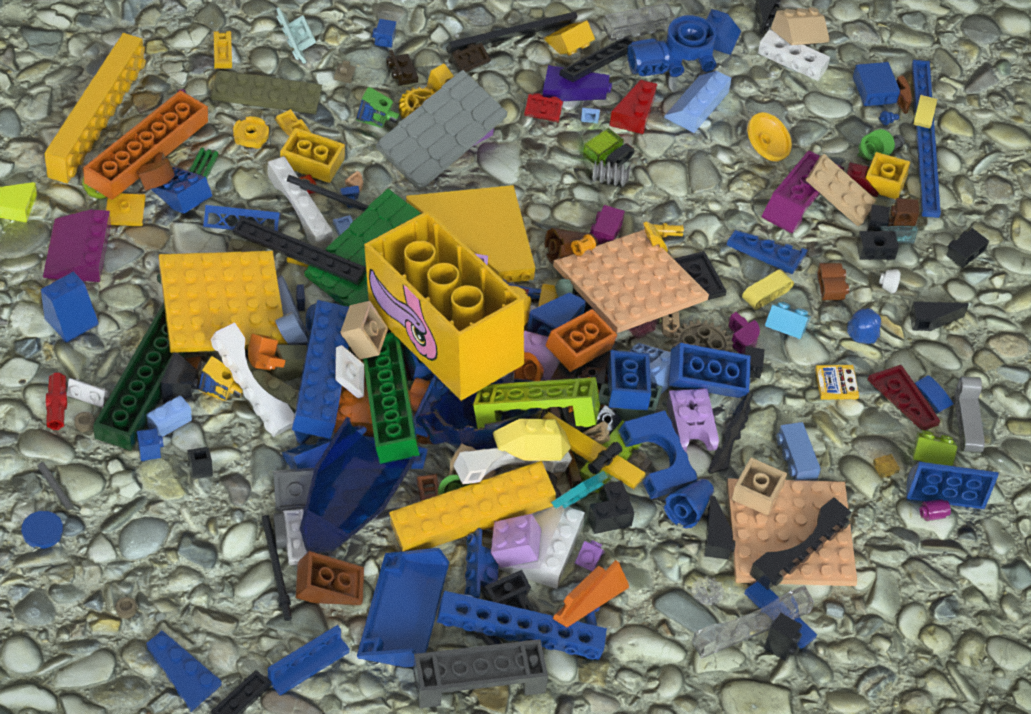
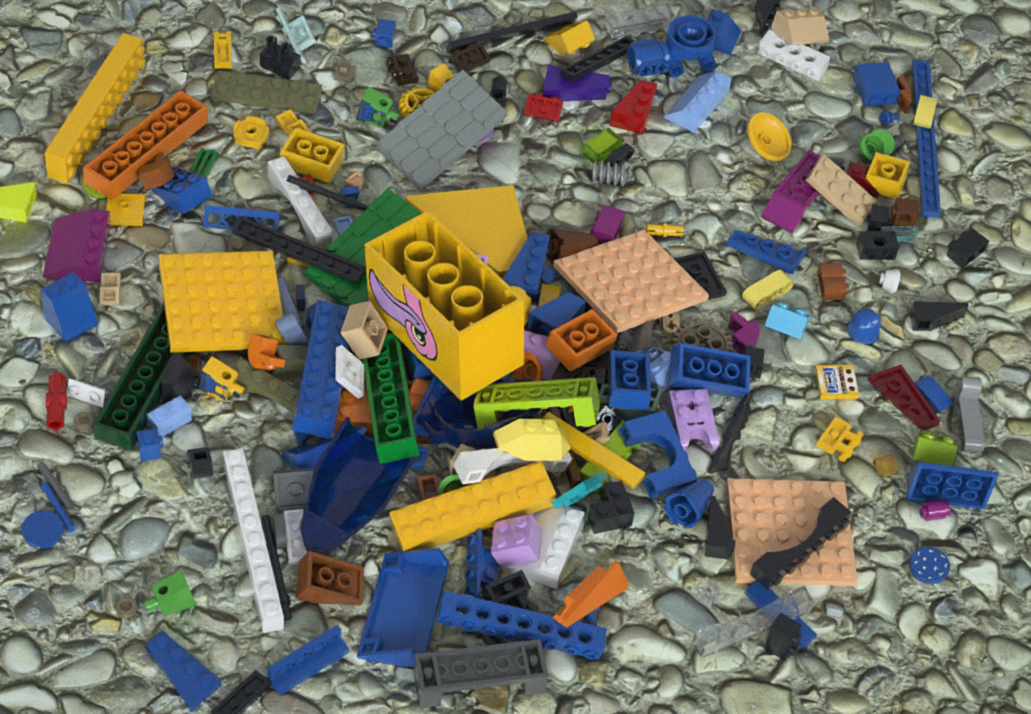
white arch [211,323,294,437] -> none
sand green cone [555,279,573,298] -> none
light orange bush [571,234,596,256] -> none
medium lavender bracket [575,540,605,571] -> none
light blue slope [581,108,600,124] -> none
black pin [588,442,623,474] -> none
yellow slope [643,221,668,252] -> none
tan brick [732,458,787,515] -> none
medium blue brick [776,422,821,481] -> none
none -> blue bar [41,482,75,532]
none -> tan slope [99,273,121,306]
none -> bright green torso [144,570,196,616]
none -> white brick [223,448,284,633]
none -> black brick [260,35,301,80]
none -> black piece [490,76,507,122]
none -> blue wing [503,232,550,295]
none -> blue tile [540,266,557,285]
none -> dark grey hinge [616,319,654,352]
none -> yellow plate [816,416,863,462]
none -> blue tile [909,547,950,584]

